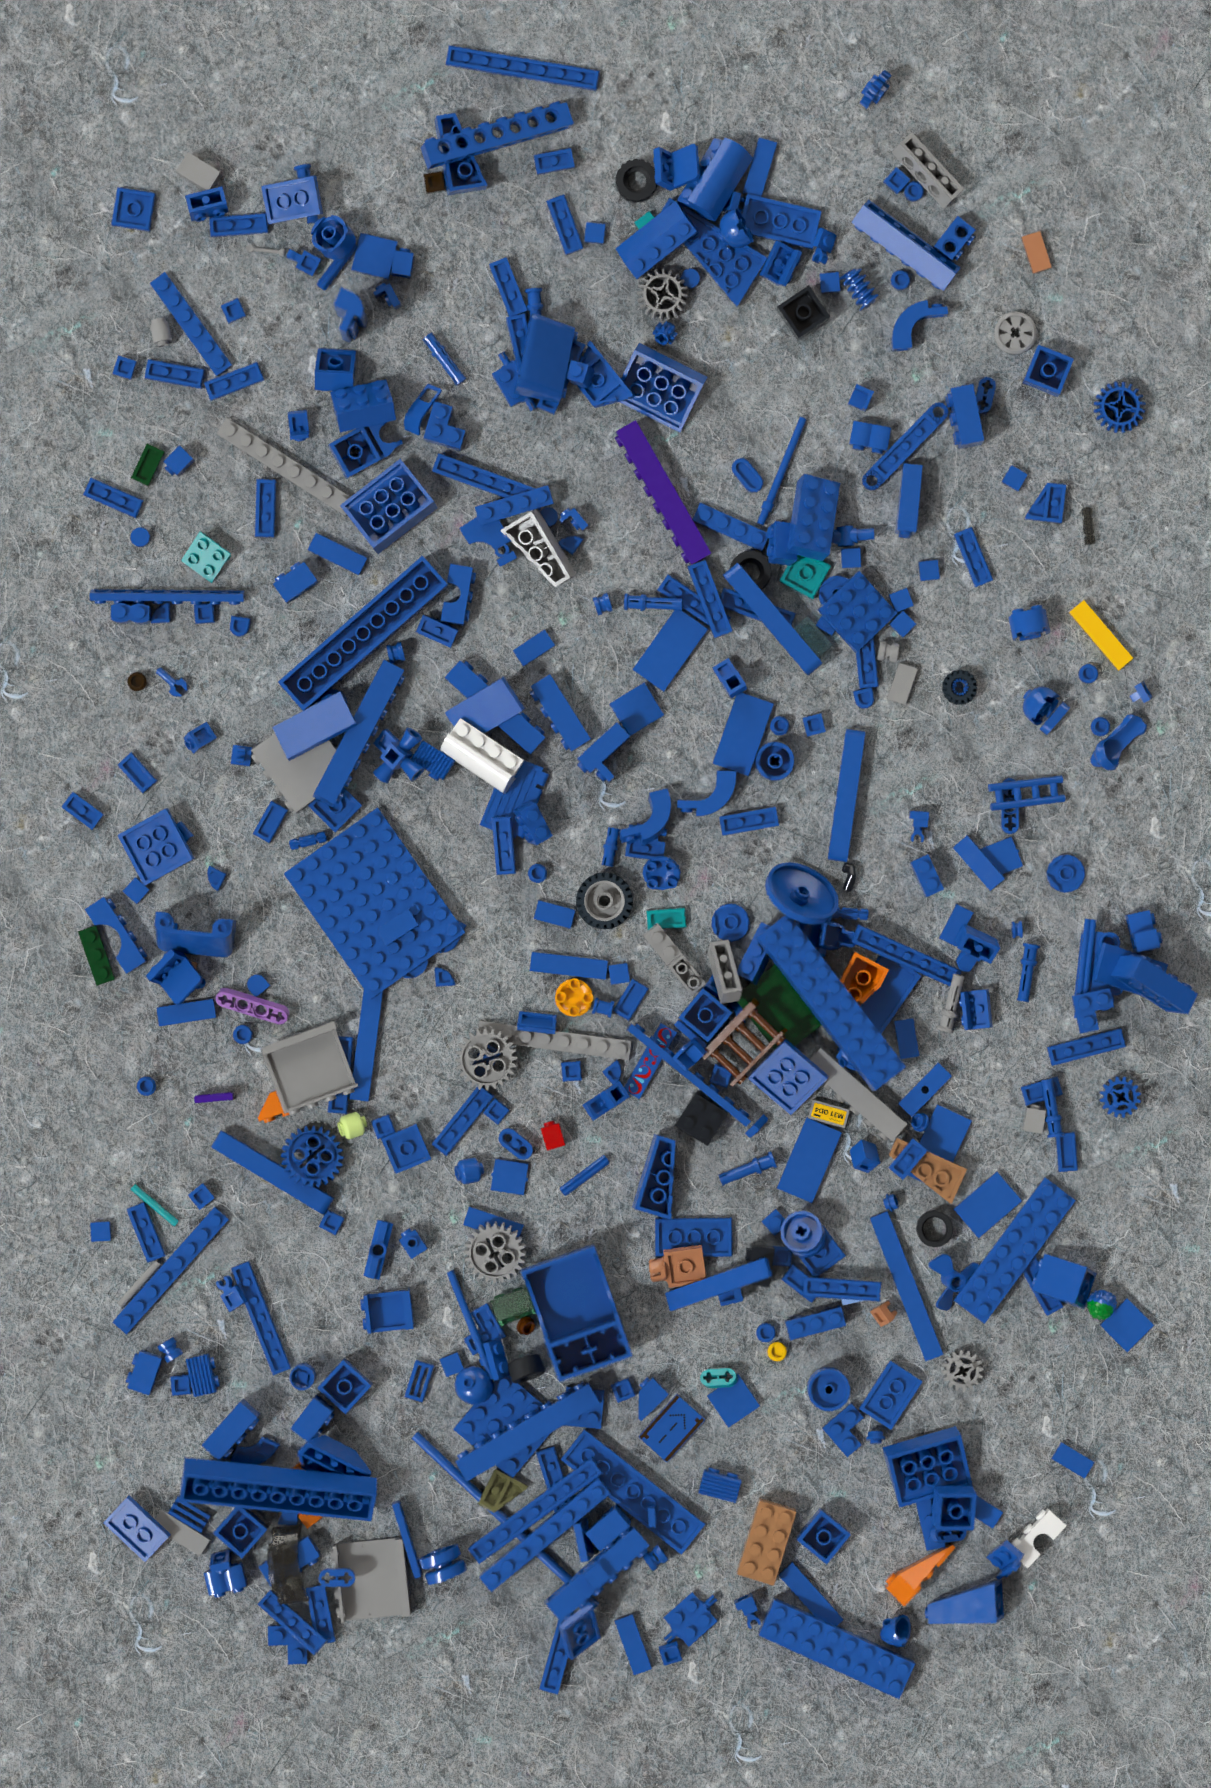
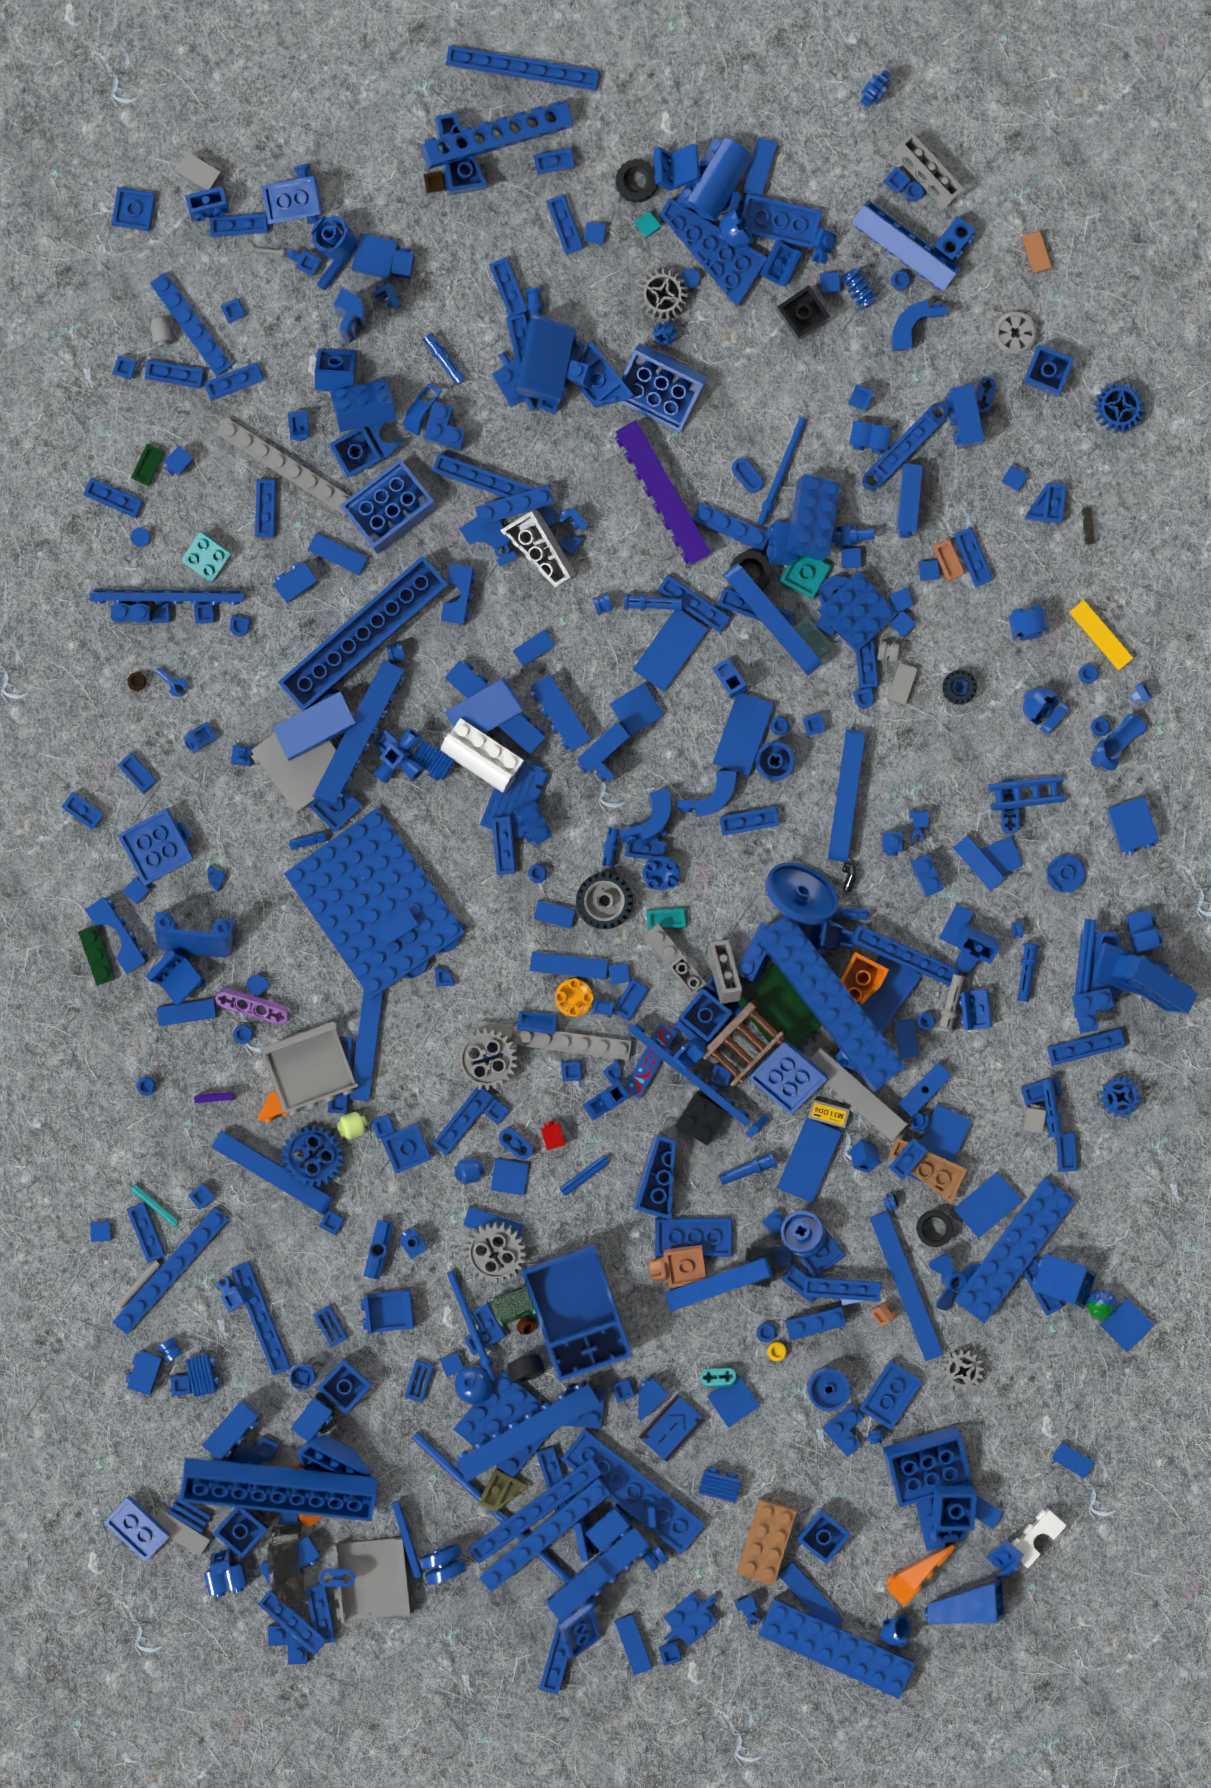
blue tile [253,801,288,843] -> none
blue plate [416,614,459,648] -> none
blue plate [483,1338,510,1381] -> none
blue slope [615,201,699,279] -> none
blue plate [687,560,733,639] -> none
blue tile [711,904,749,942] -> none
blue panel [718,1288,743,1306] -> none
none -> blue tile [313,1304,348,1348]
none -> blue brick [882,832,902,856]
none -> blue plate [916,1012,935,1031]
none -> nougat tile [932,539,965,582]
none -> blue brick [1106,797,1159,855]

